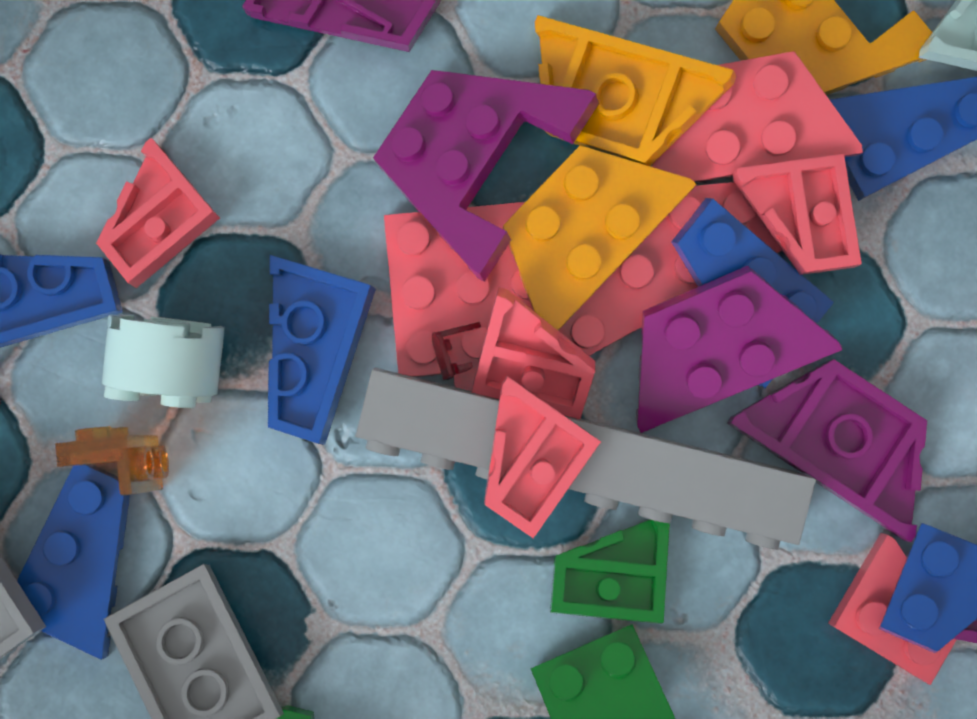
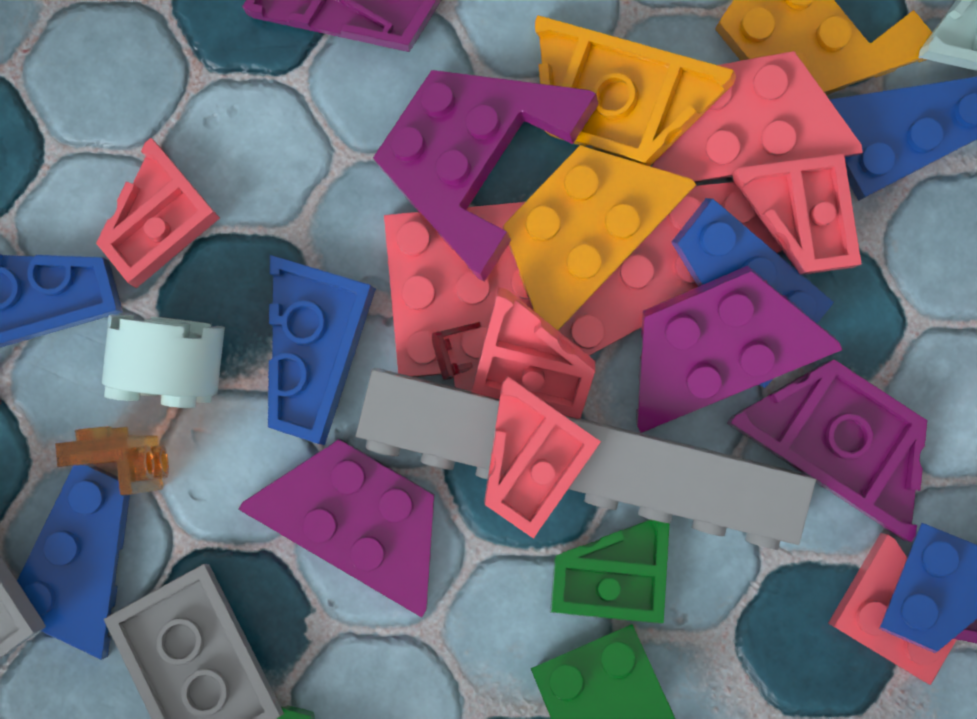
none -> magenta wing [238,439,435,618]

